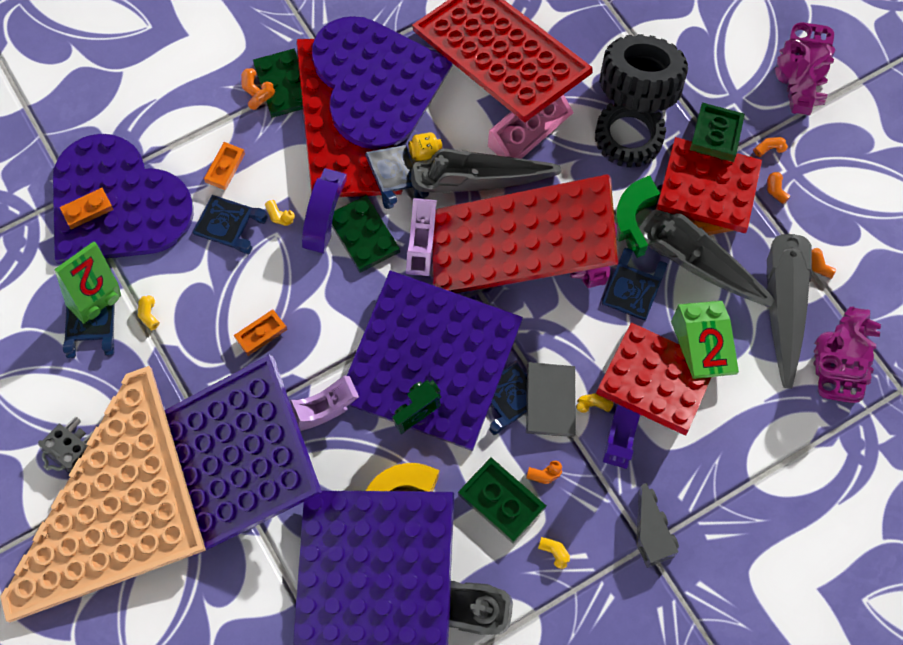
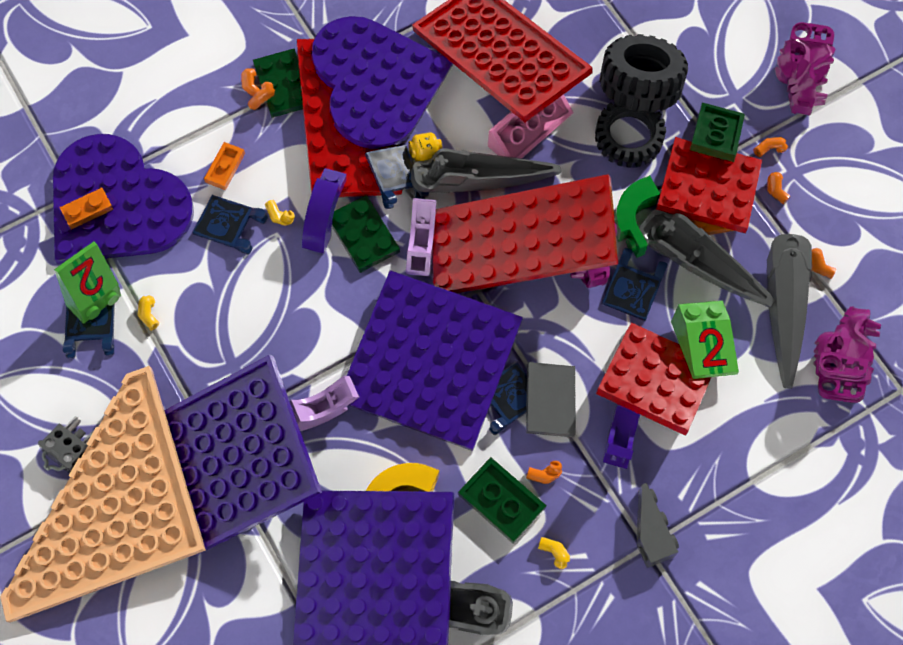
orange plate [234,309,287,356] -> none
dark green plate [392,380,442,435] -> none
yellow arm [576,393,614,413] -> none

